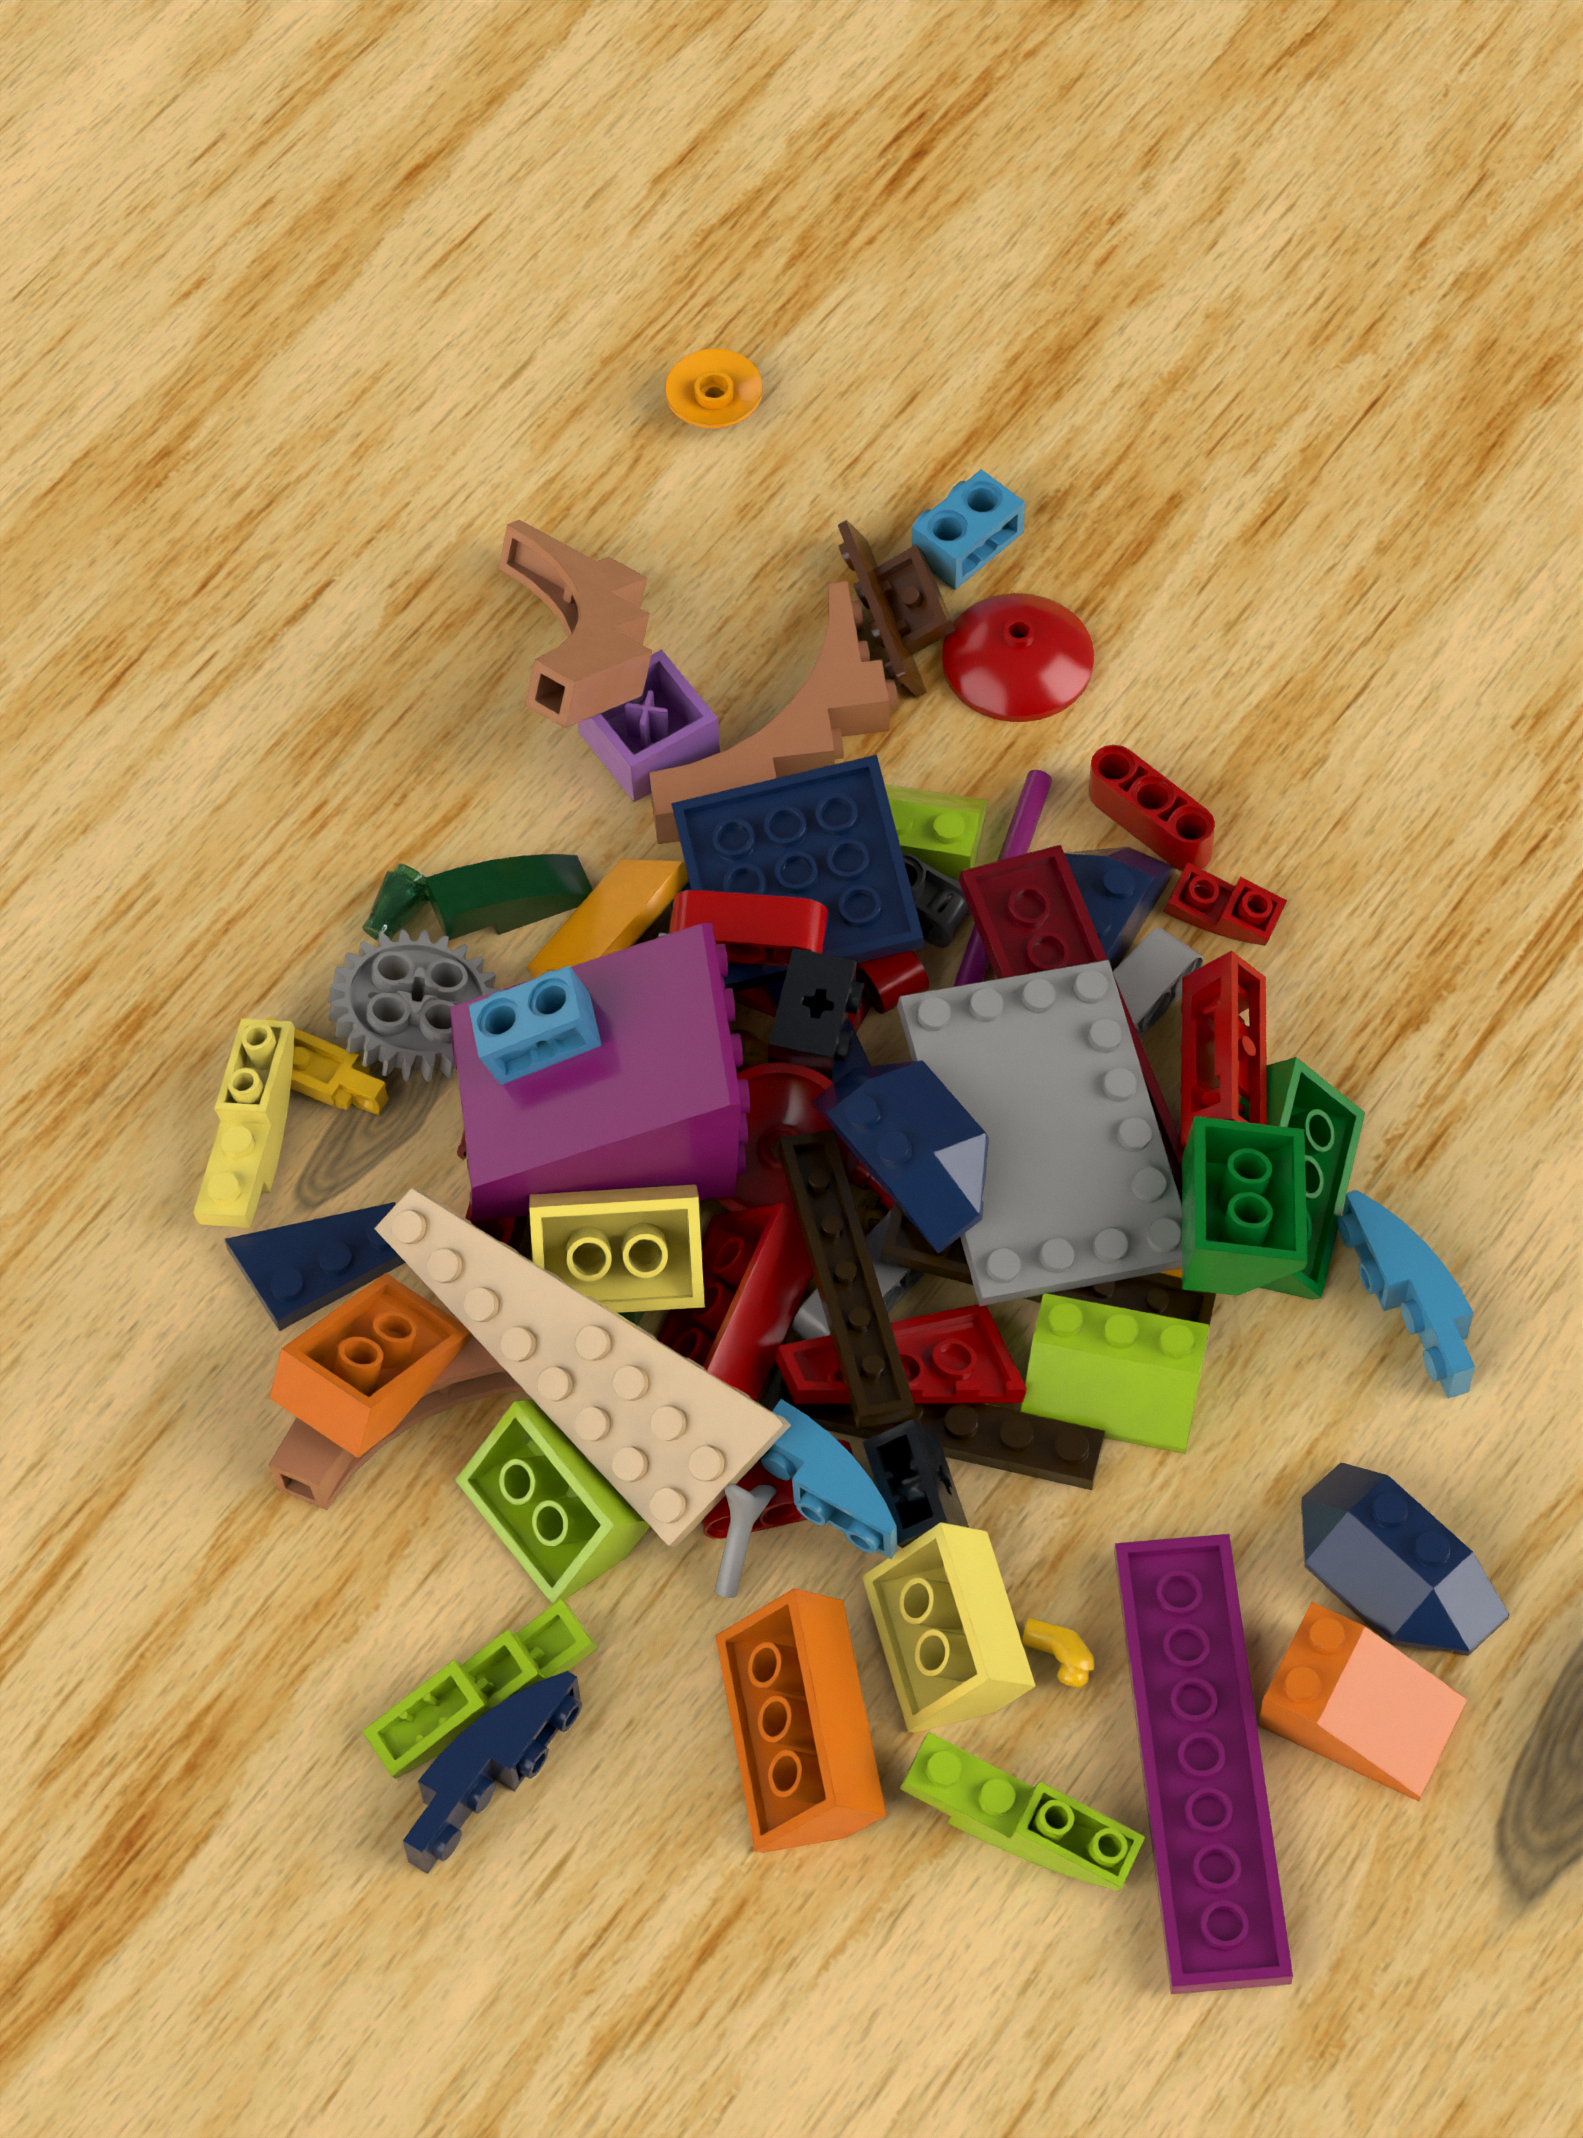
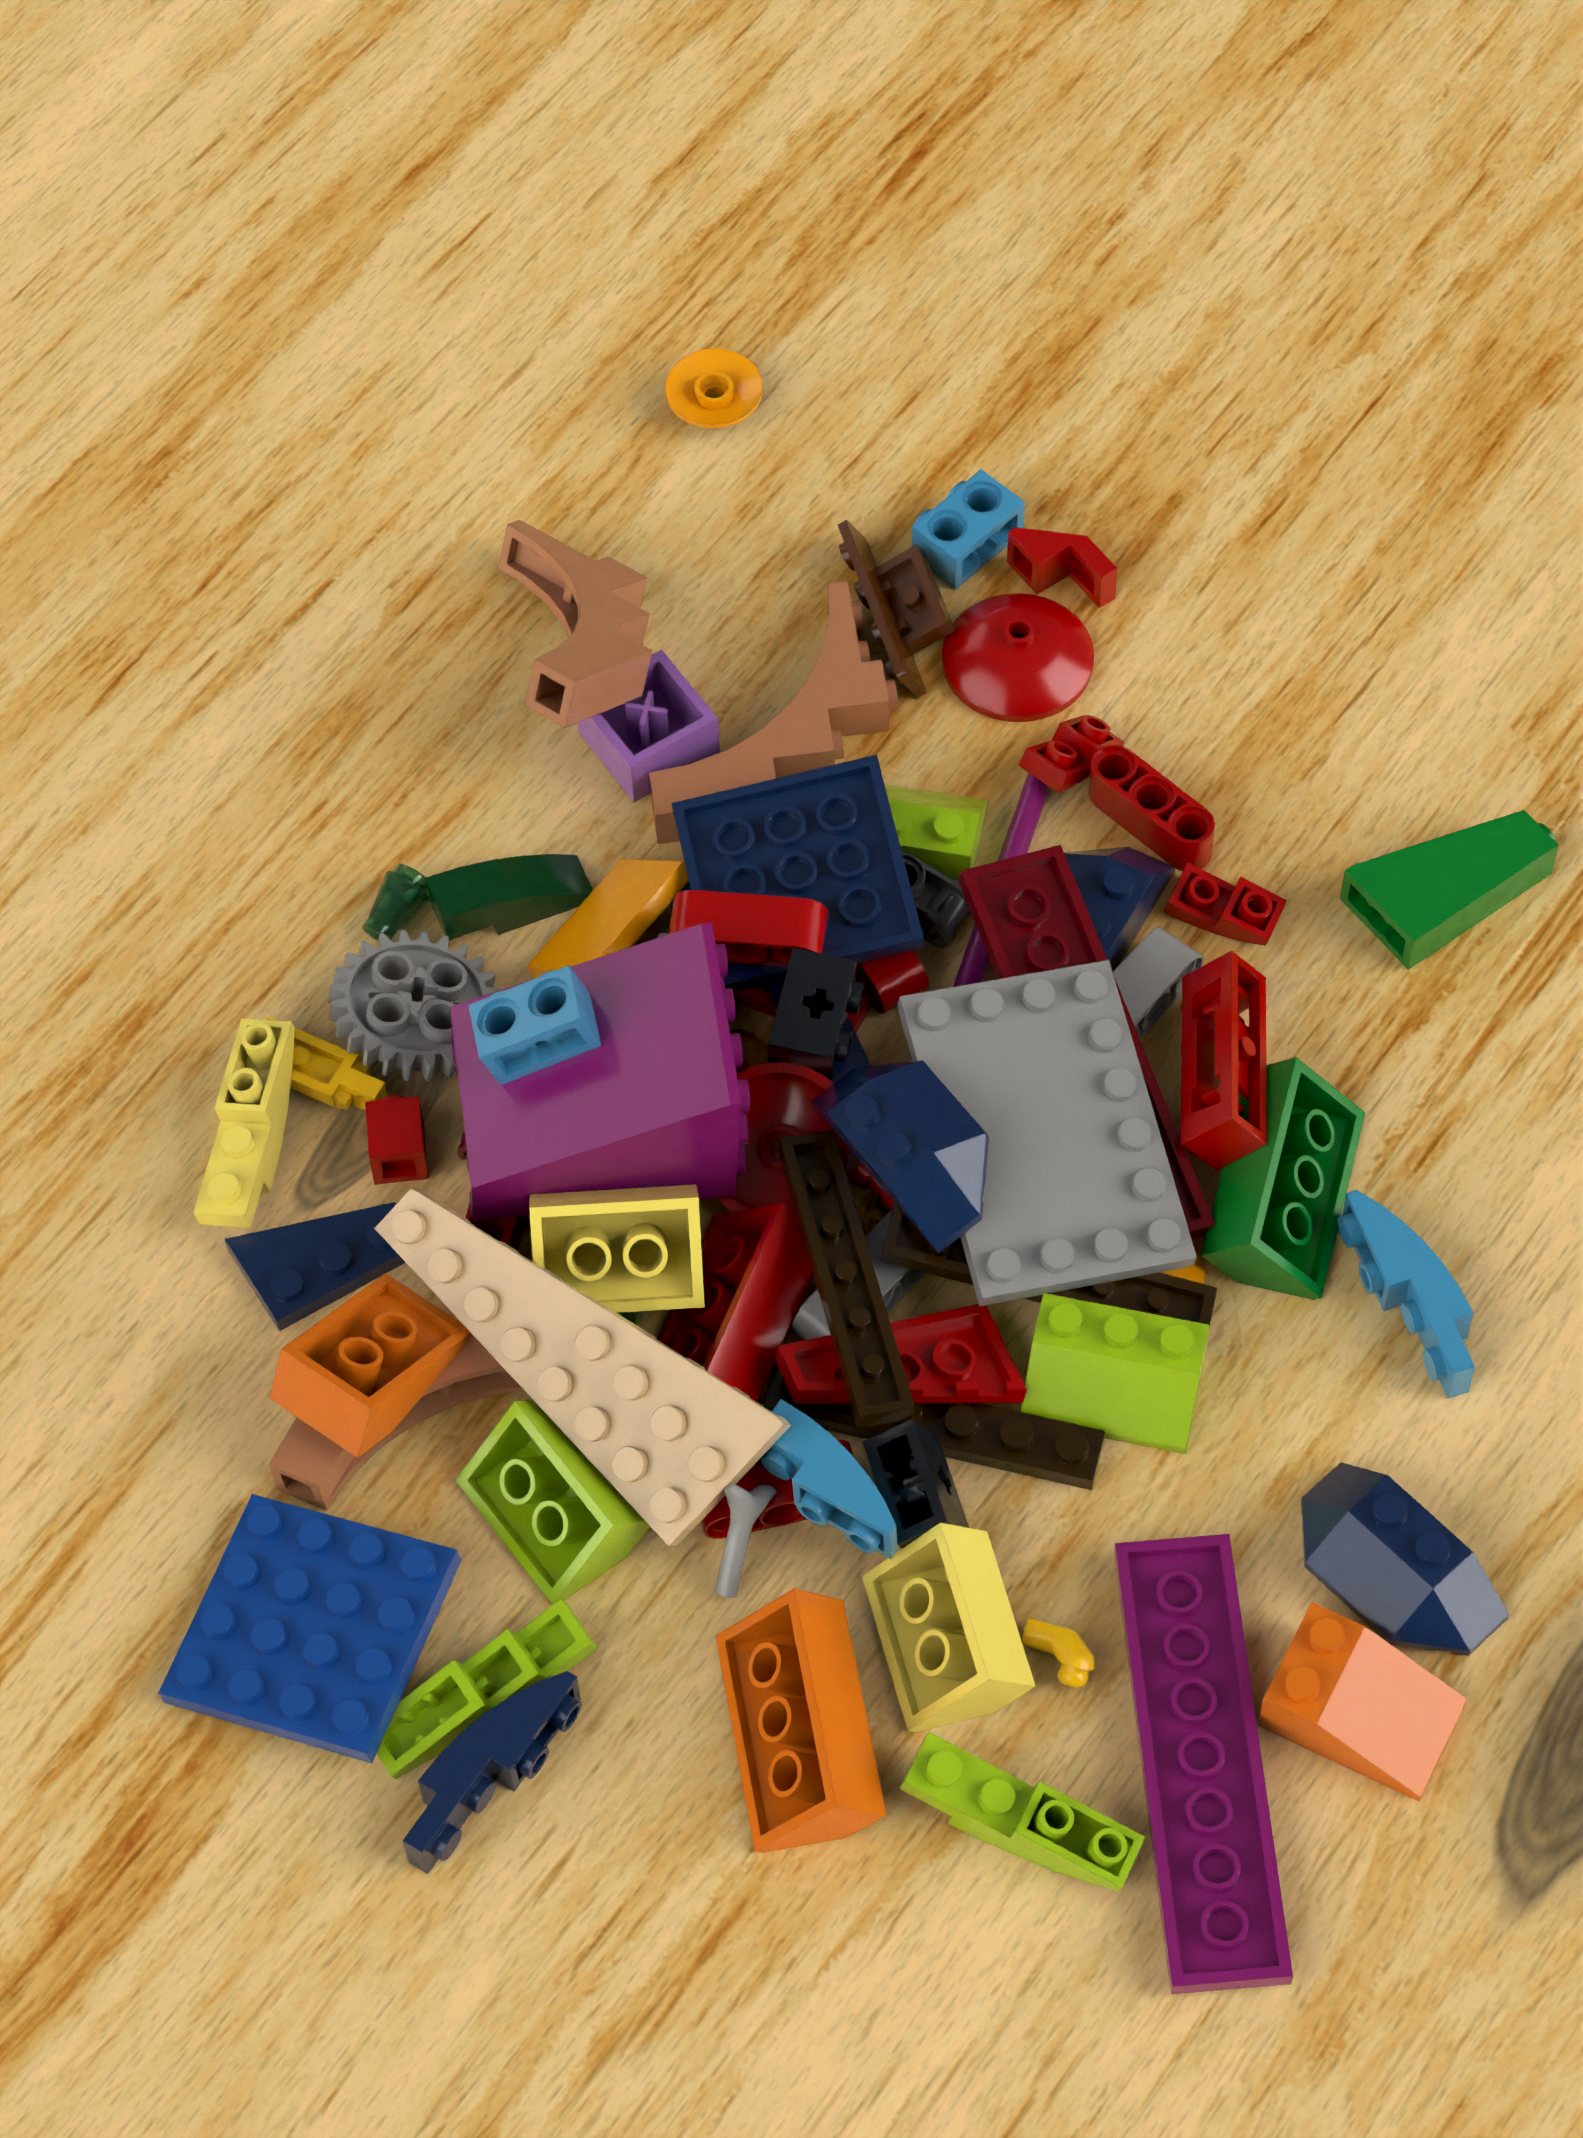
green slope [1182,1116,1308,1296] -> none
none -> blue plate [158,1494,462,1763]
none -> red brick [365,1095,429,1185]
none -> red slope [1007,527,1118,608]
none -> red slope [1018,715,1124,793]
none -> green slope [1340,810,1559,970]

